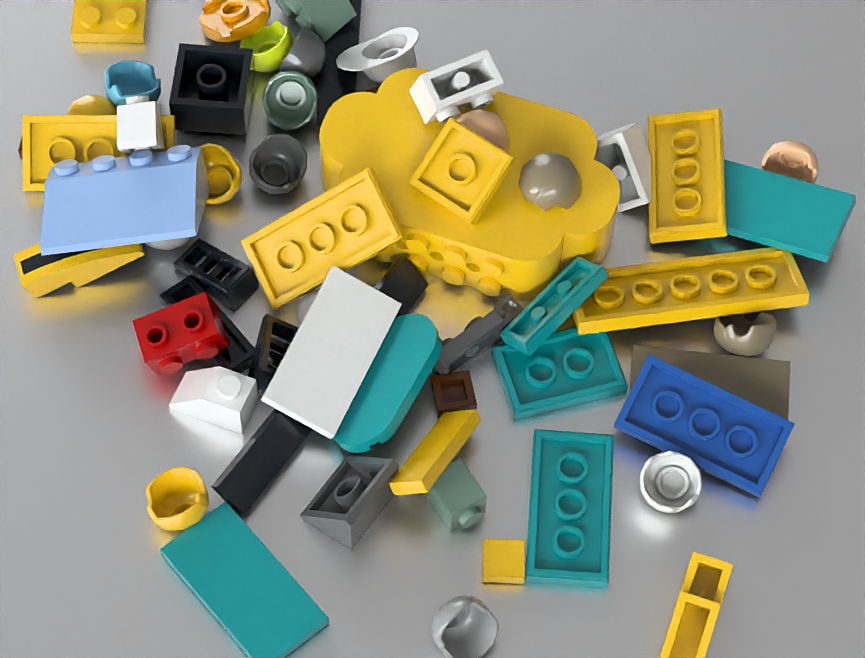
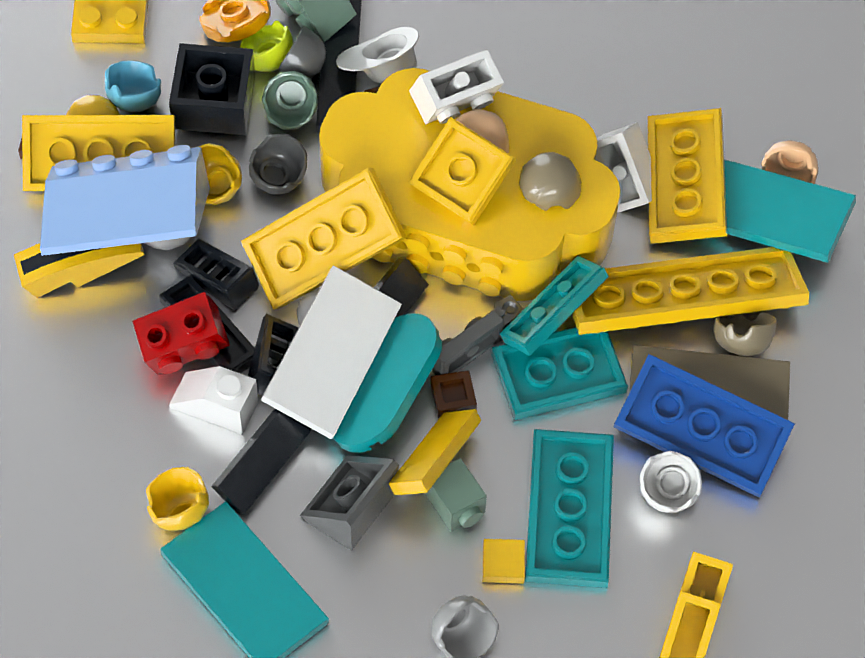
white slope [117,96,165,154] -> none

